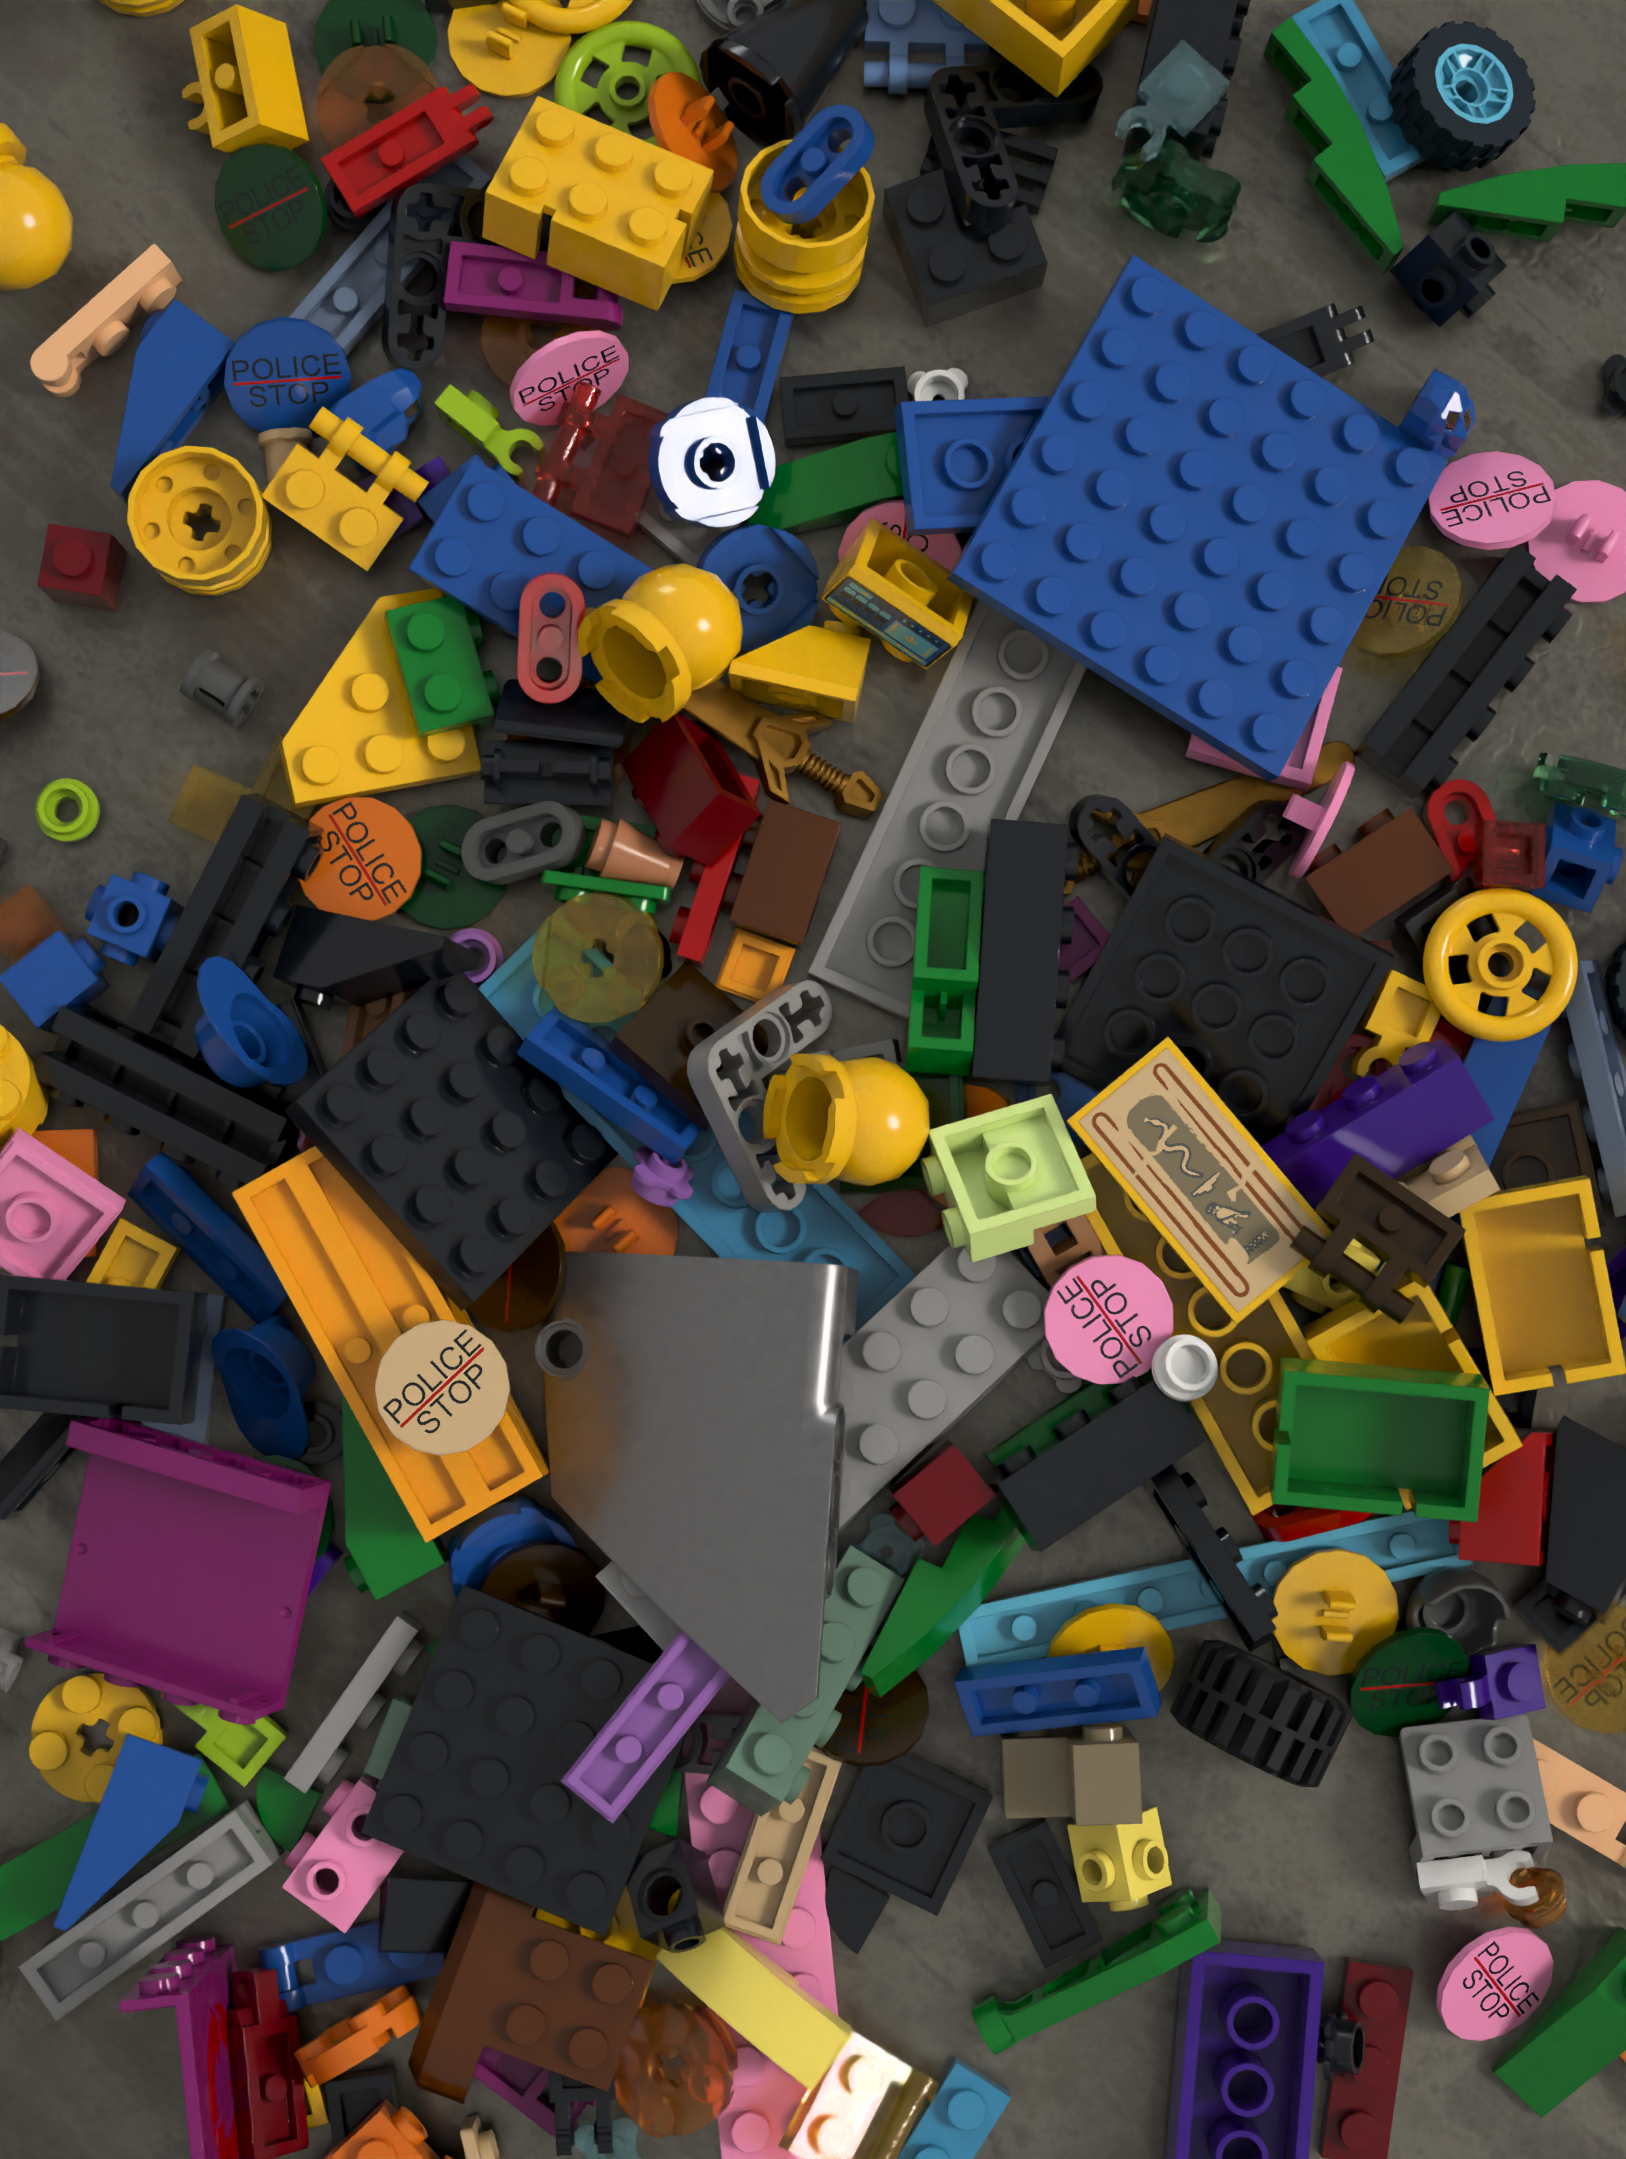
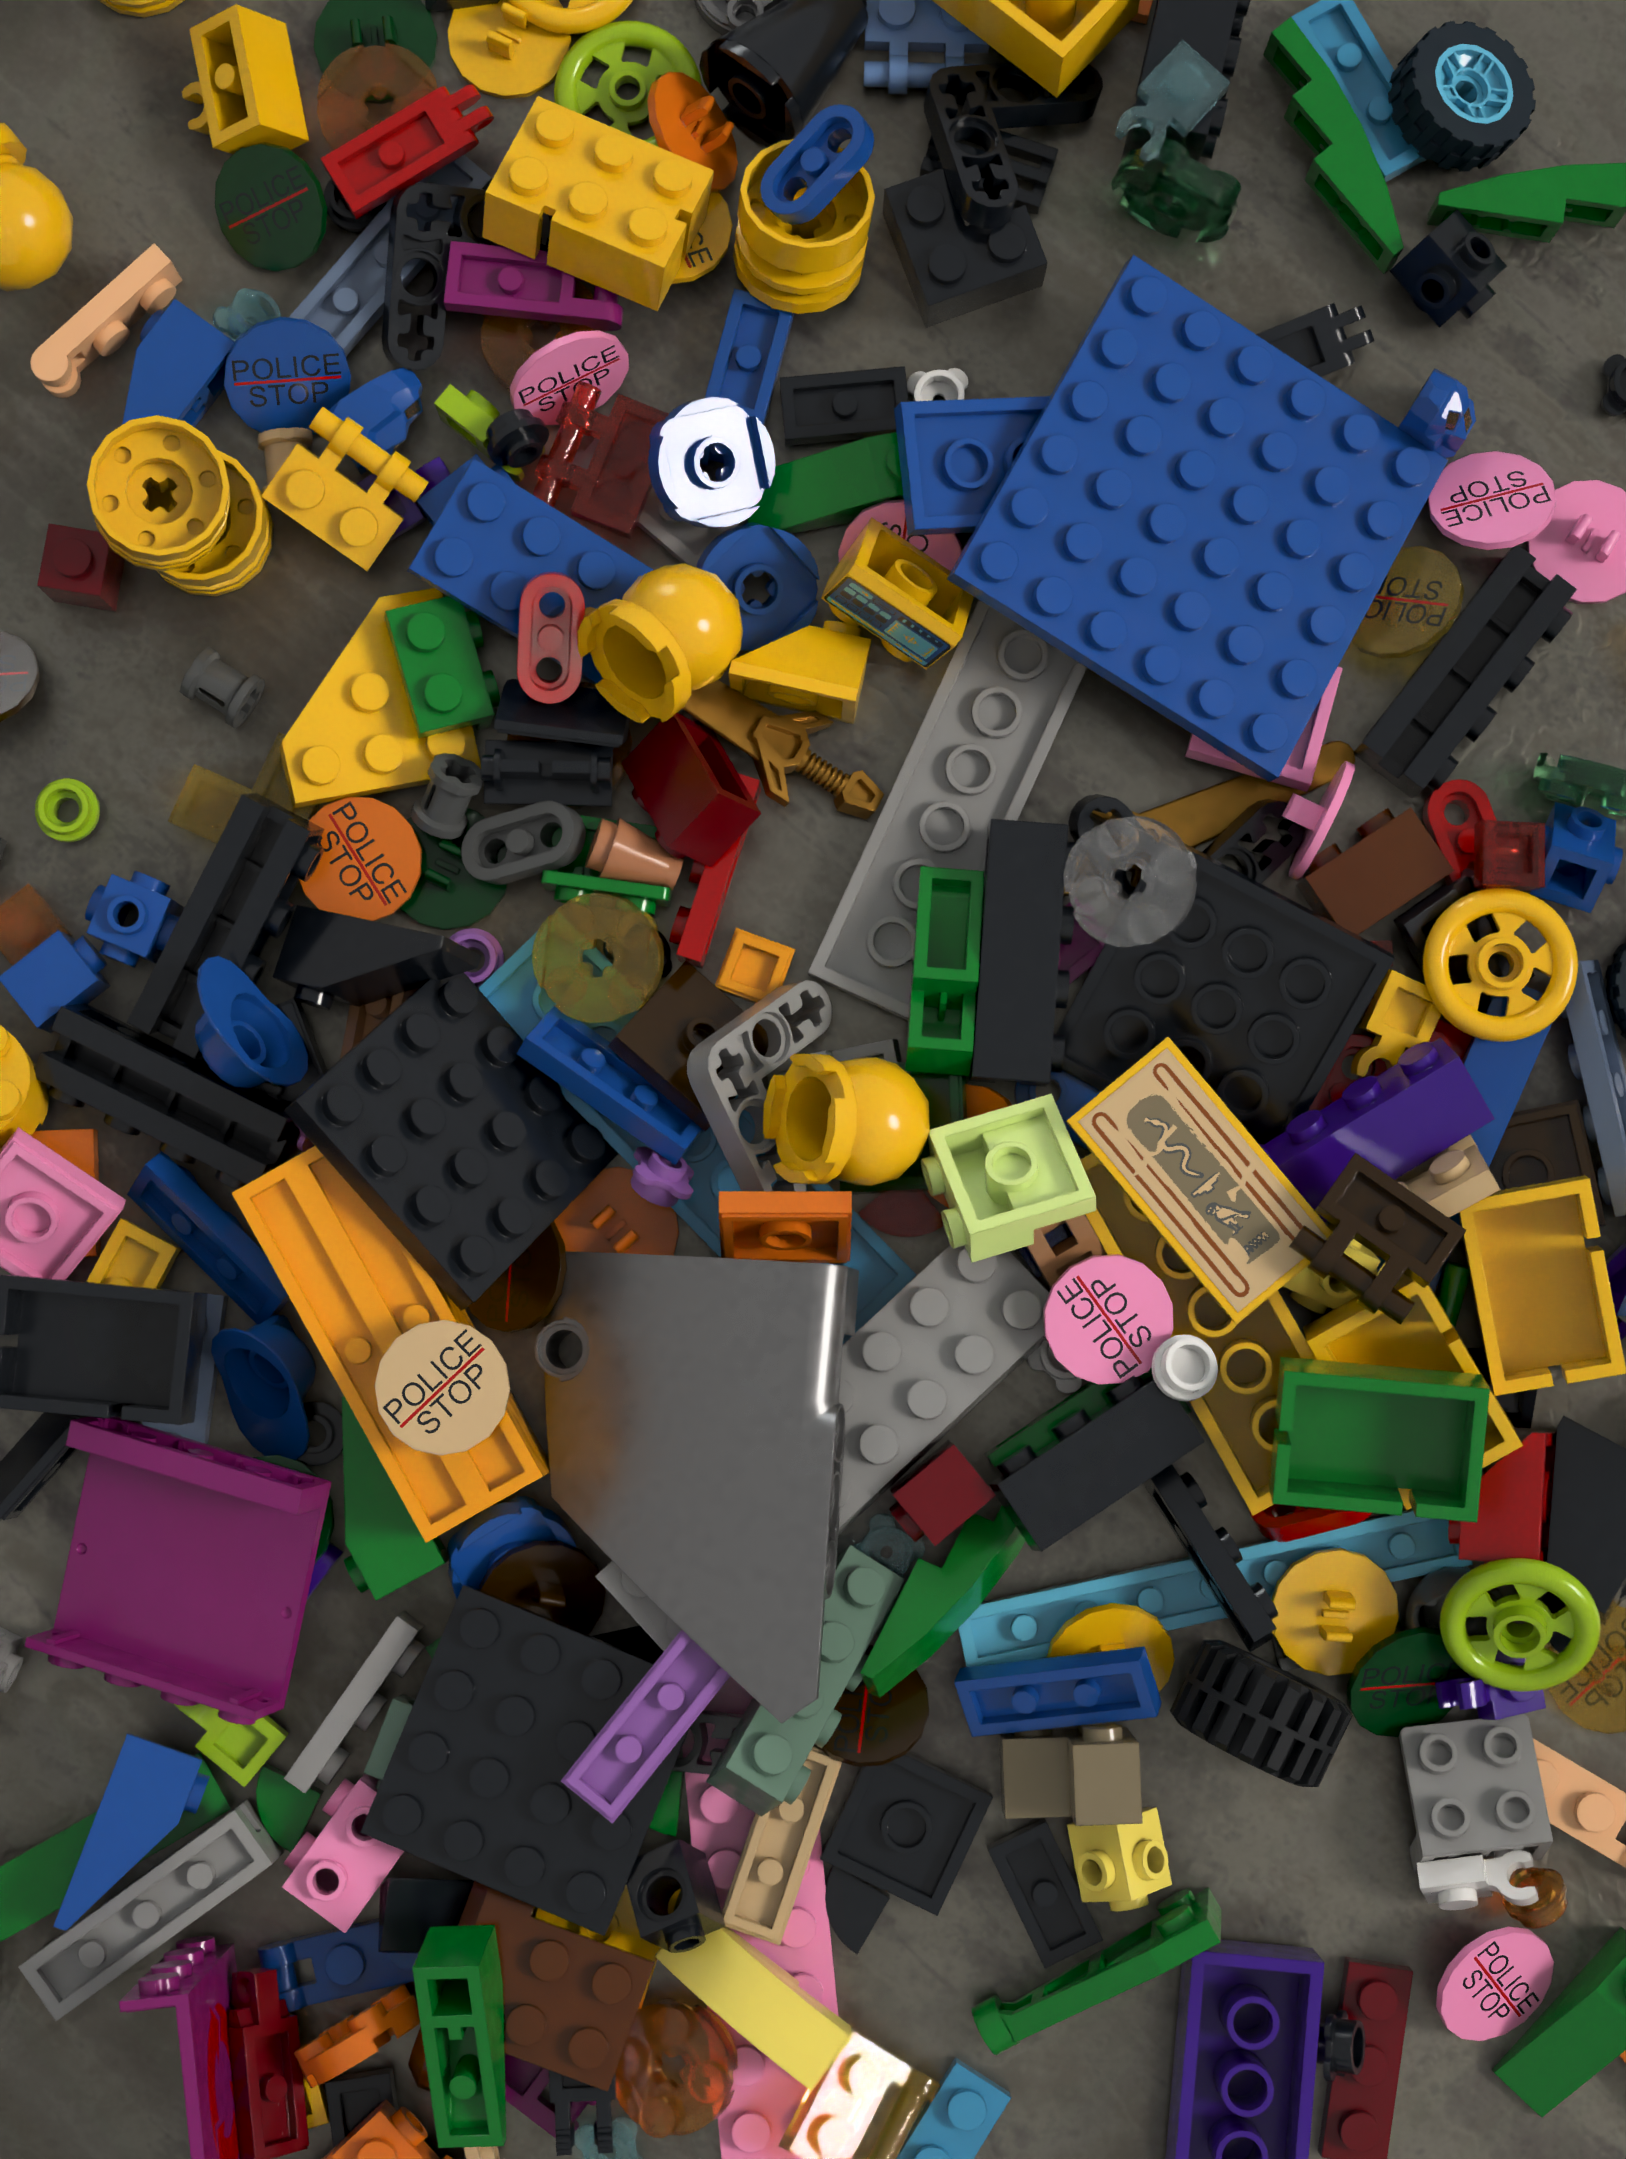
yellow plate [29,1671,164,1803] -> none
reddish brown brick [721,799,842,951] -> none
none -> yellow wheel [86,415,230,571]
none -> clear light blue plate [213,288,282,342]
none -> dark grey bush [411,753,484,839]
none -> green slope [412,1925,506,2148]
none -> black plate [486,409,549,468]
none -> orange plate [719,1191,852,1263]
none -> clear plate [1063,816,1197,948]
none -> lime plate [1440,1558,1601,1692]

